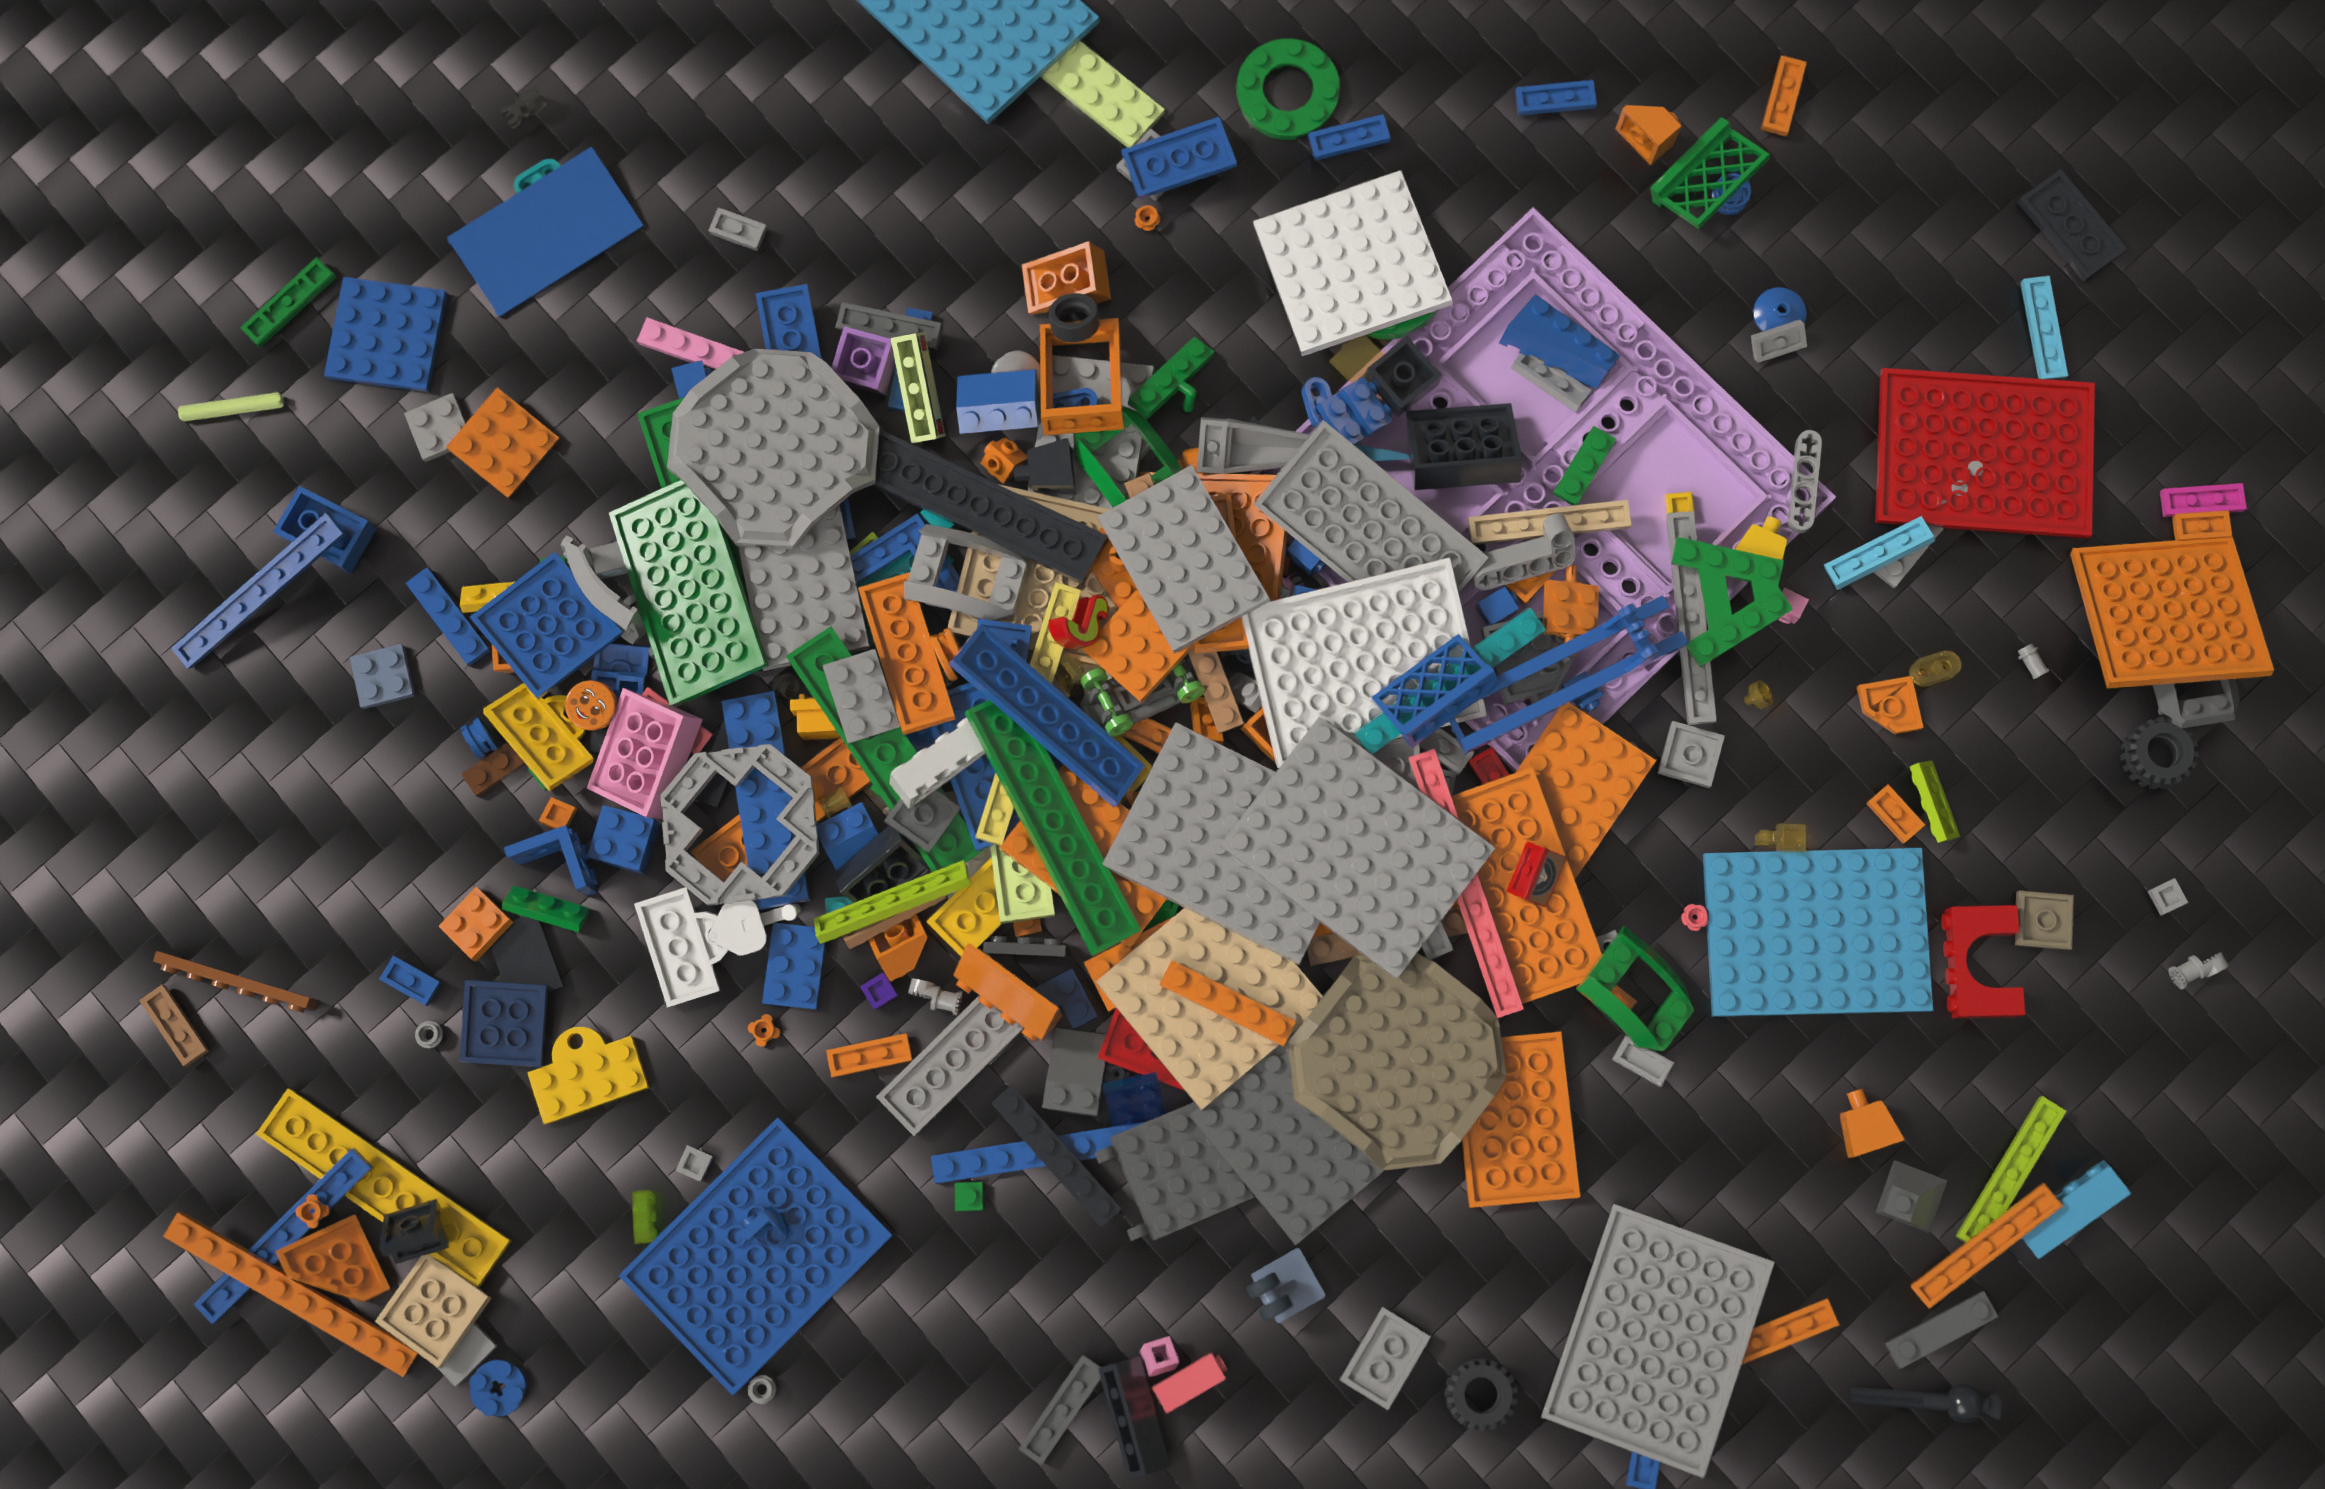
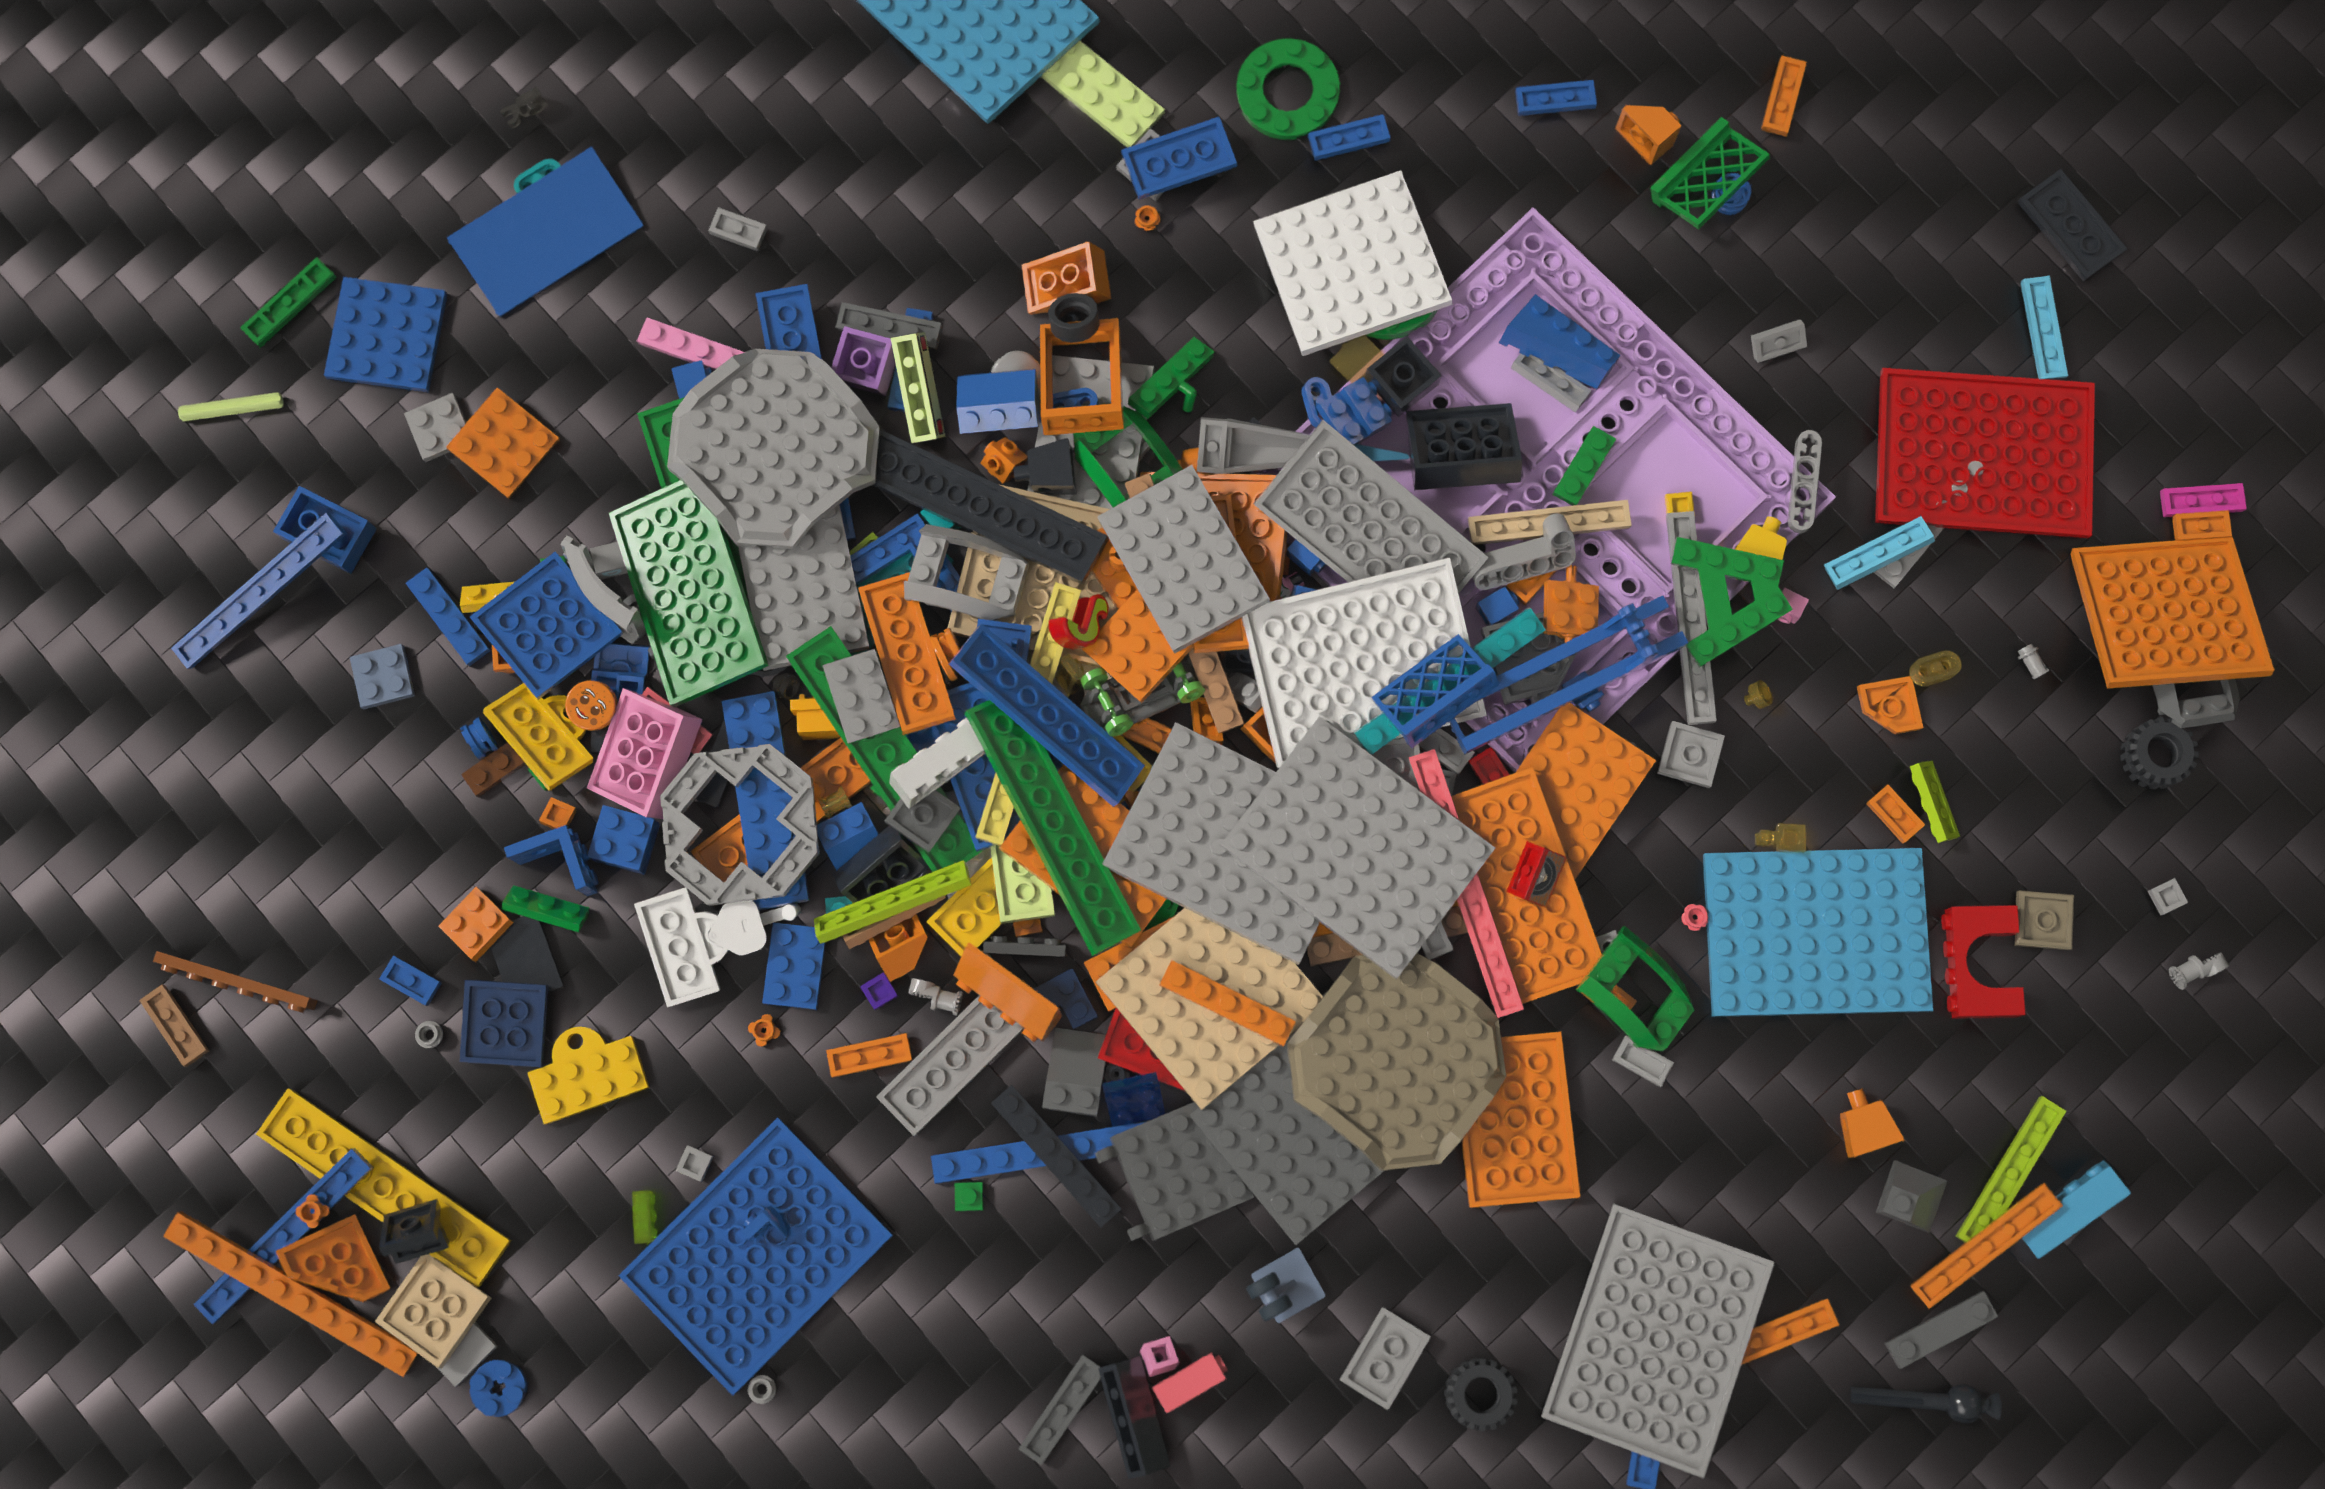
blue dish [1753,288,1806,332] -> none

